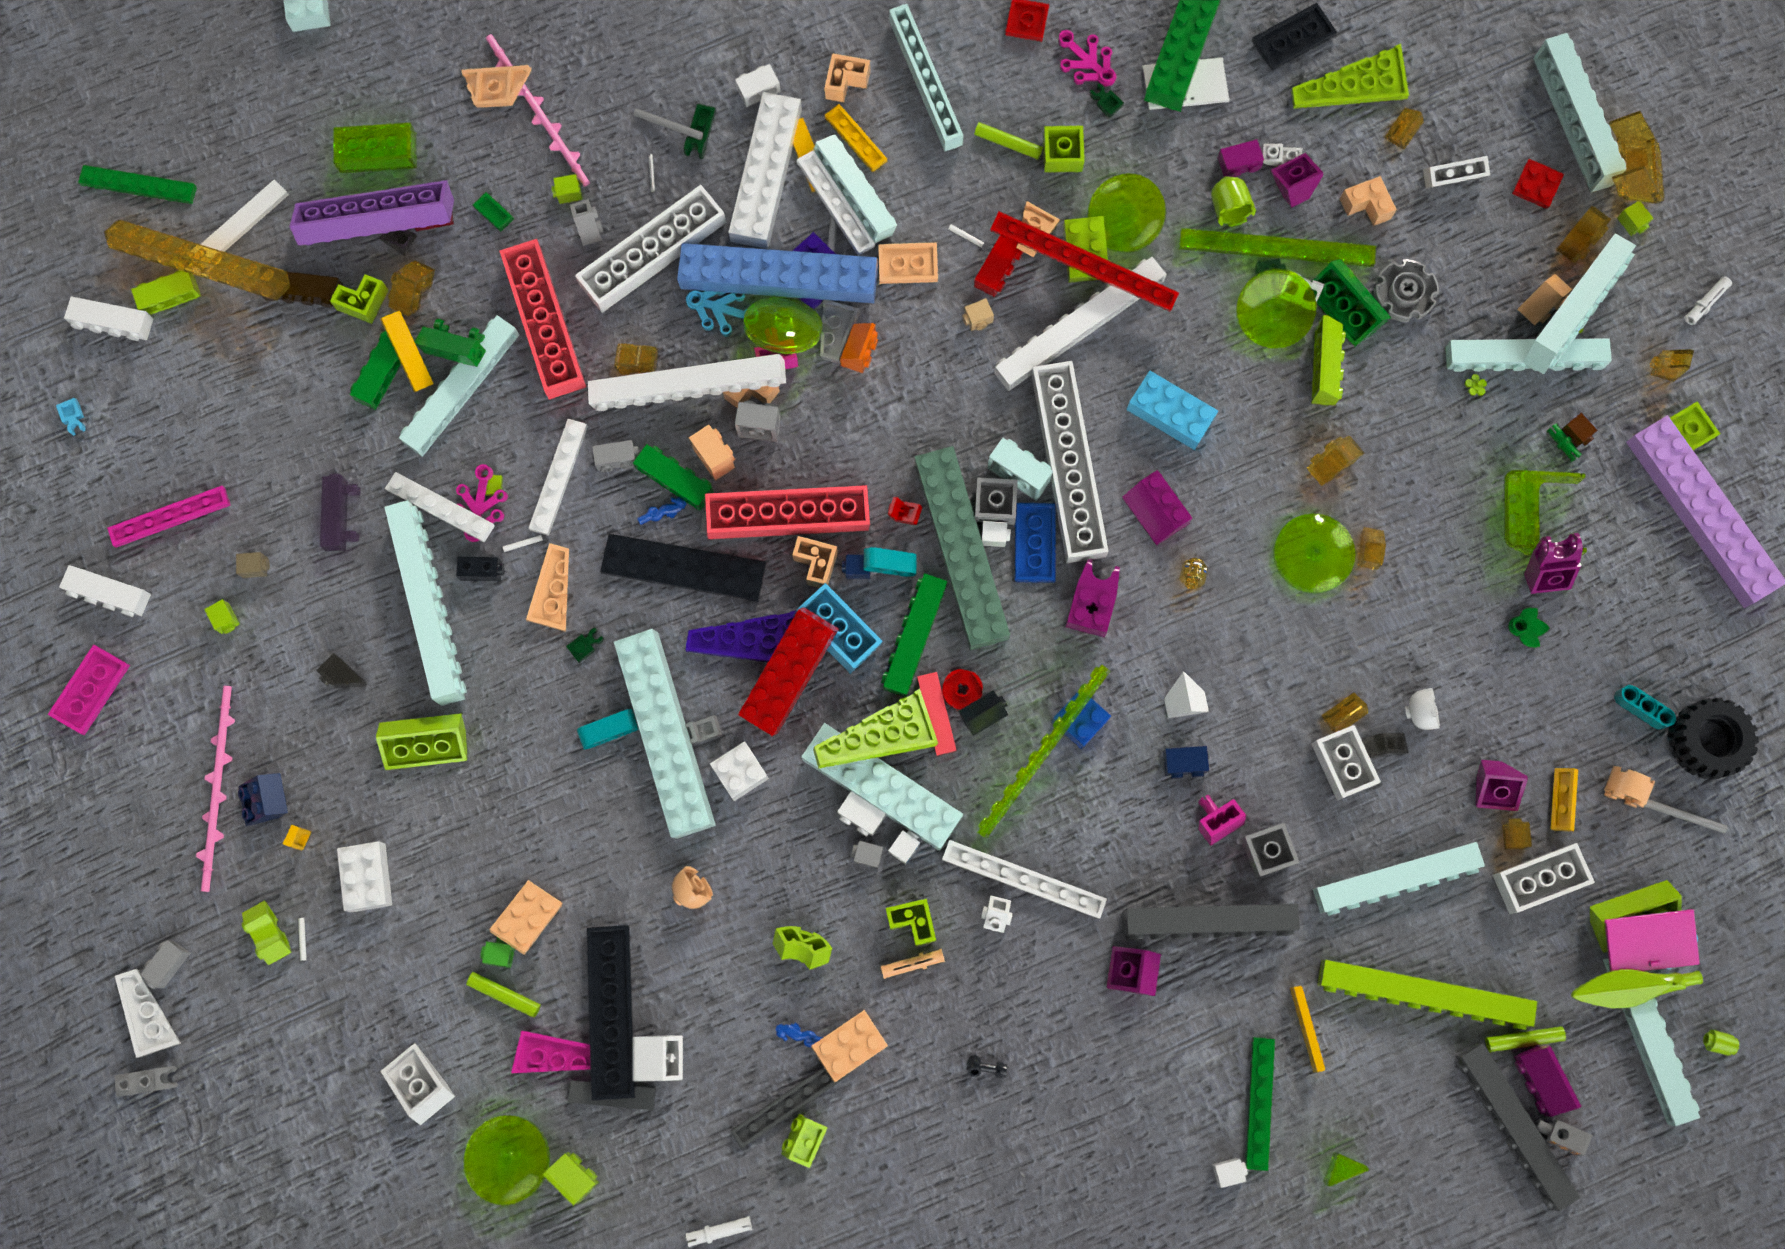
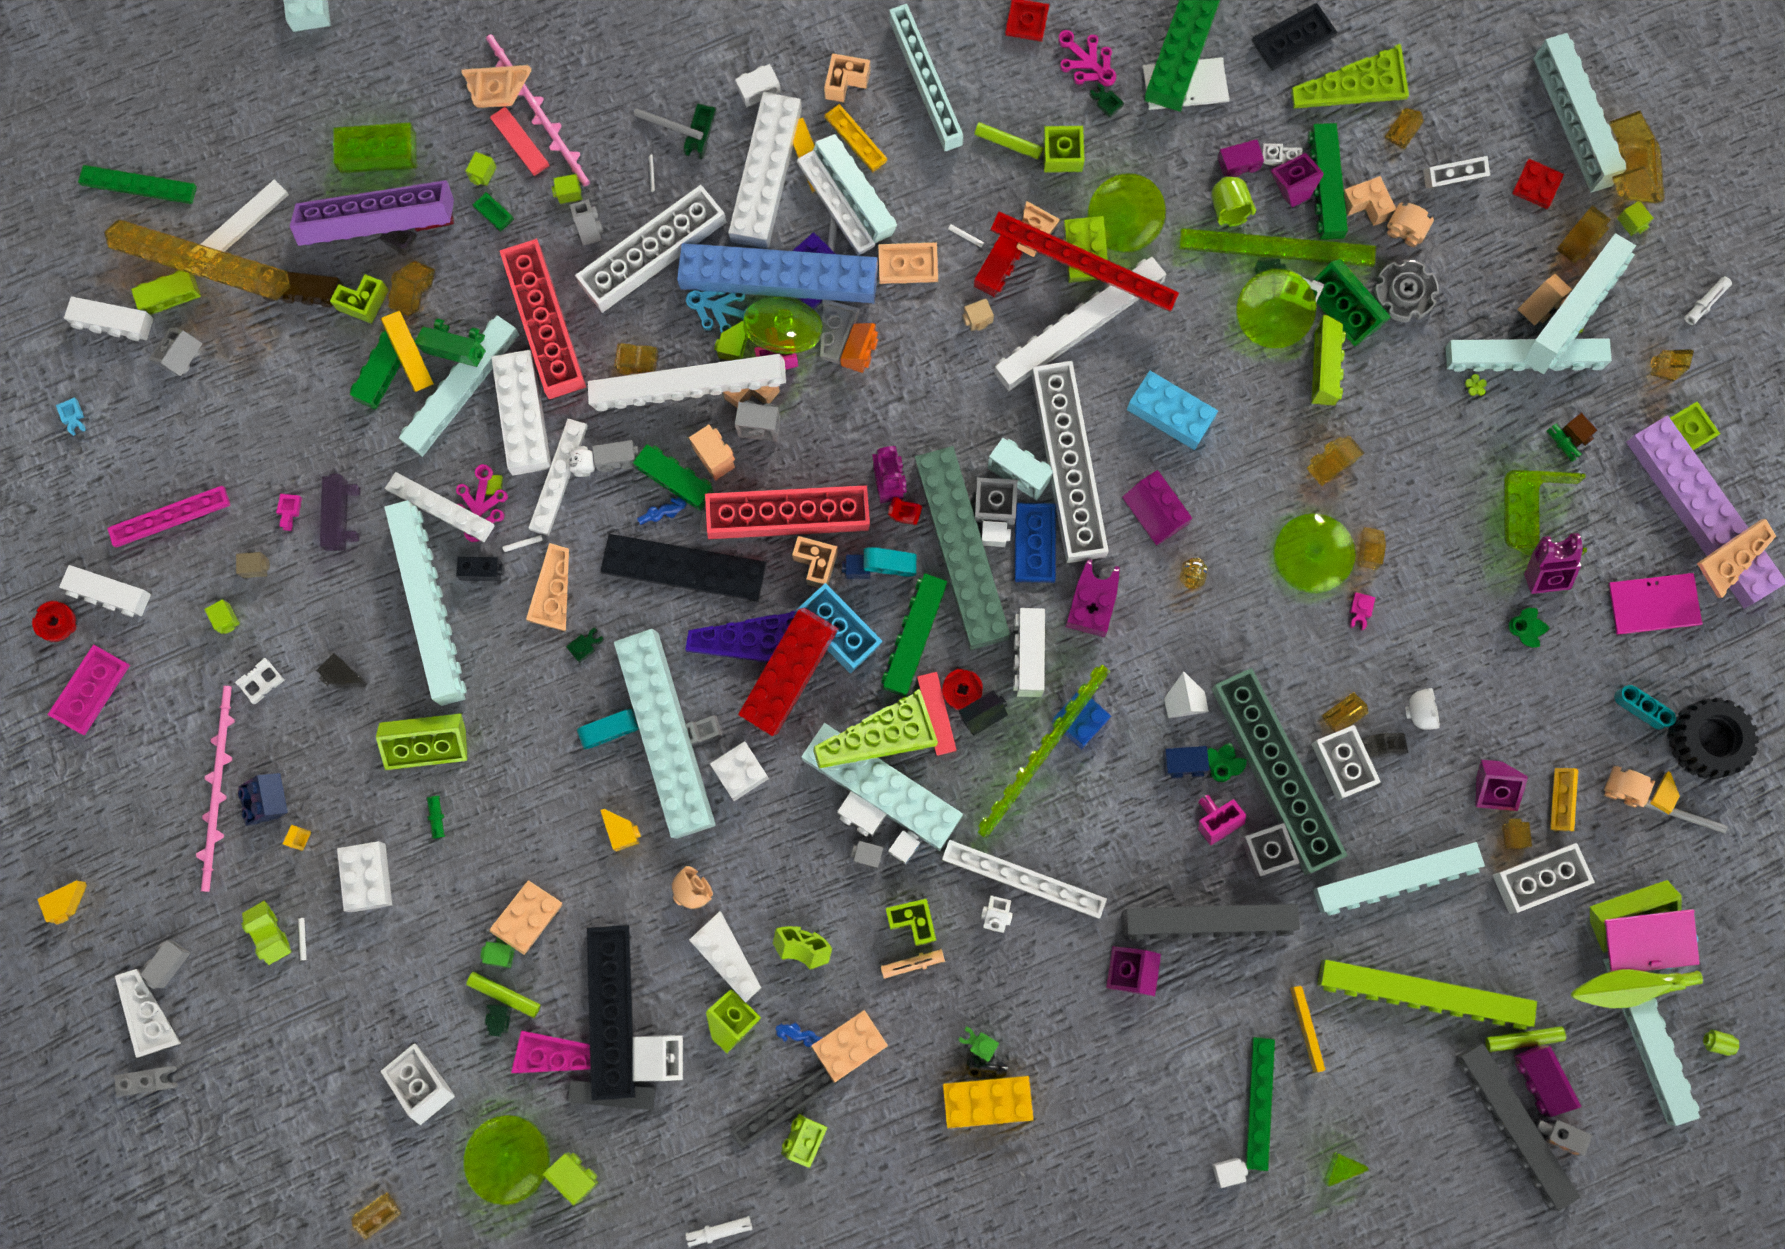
none -> red plate [32,601,77,642]
none -> yellow slope [37,880,87,924]
none -> light grey slope [148,327,202,376]
none -> white piece [235,658,285,704]
none -> dark pink plate [276,494,302,531]
none -> clear yellow slope [352,1192,402,1240]
none -> green pin [426,796,445,839]
none -> lime brick [465,151,497,186]
none -> clear green brick [485,1004,512,1037]
none -> coral tile [490,107,550,176]
none -> white brick [491,350,551,476]
none -> white head [569,446,595,477]
none -> yellow slope [600,809,641,851]
none -> white wing [689,911,762,1002]
none -> lime slope [706,988,761,1053]
none -> lime slope [714,319,751,361]
none -> magenta brick [872,446,907,504]
none -> yellow brick [943,1076,1033,1128]
none -> bright green brick [958,1026,999,1062]
none -> white brick [1013,608,1045,697]
none -> green plate [1207,743,1247,782]
none -> sand green brick [1211,668,1348,875]
none -> green brick [1307,123,1348,240]
none -> dark pink plate [1350,592,1375,631]
none -> light nougat brick [1387,202,1434,247]
none -> dark pink container [1608,573,1703,635]
none -> yellow tile [1650,771,1680,815]
none -> light nougat wing [1697,519,1776,598]

